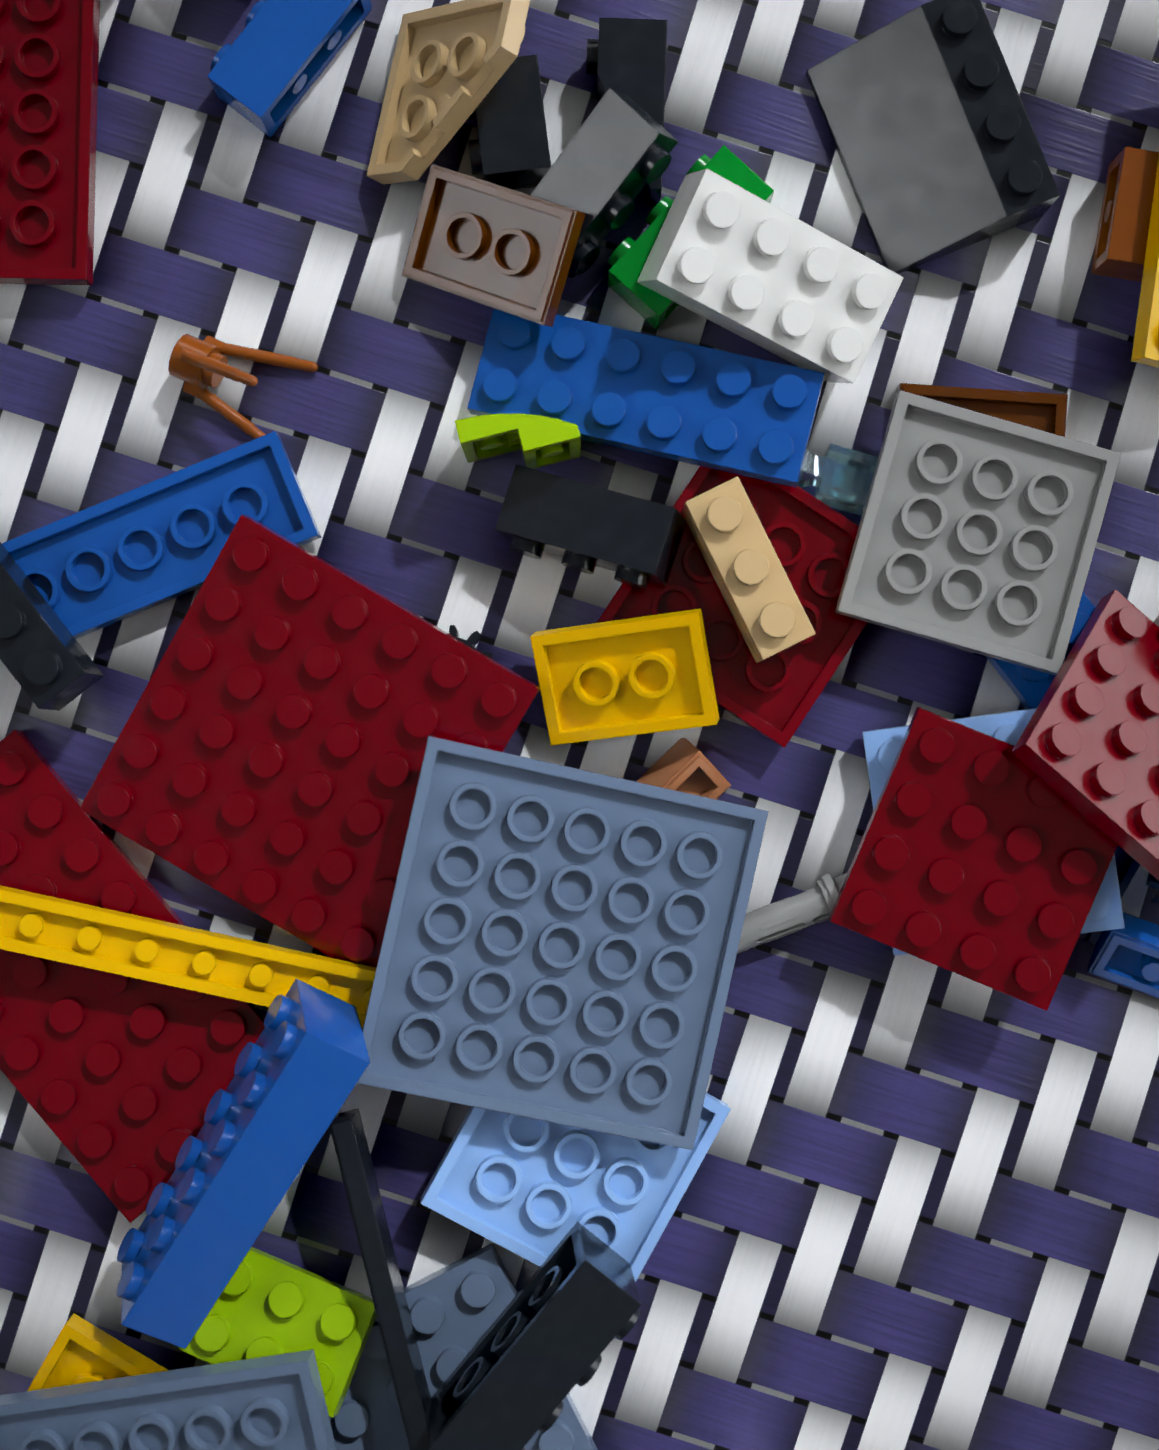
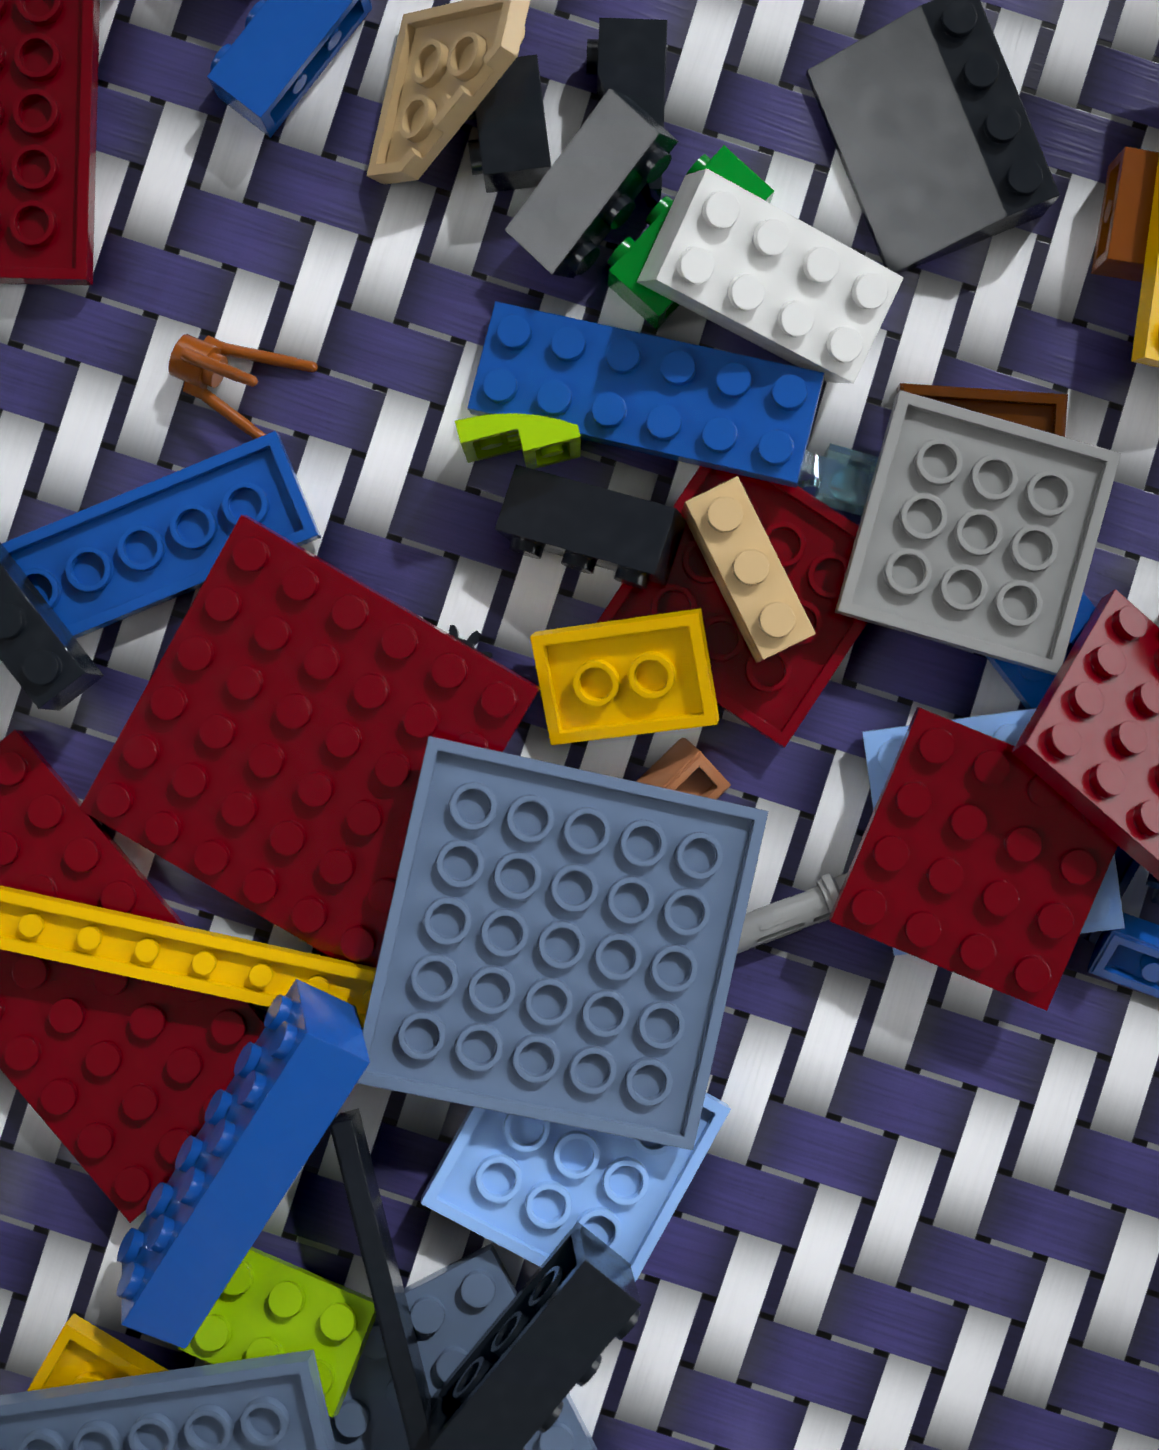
tile [401,164,586,327] -> none

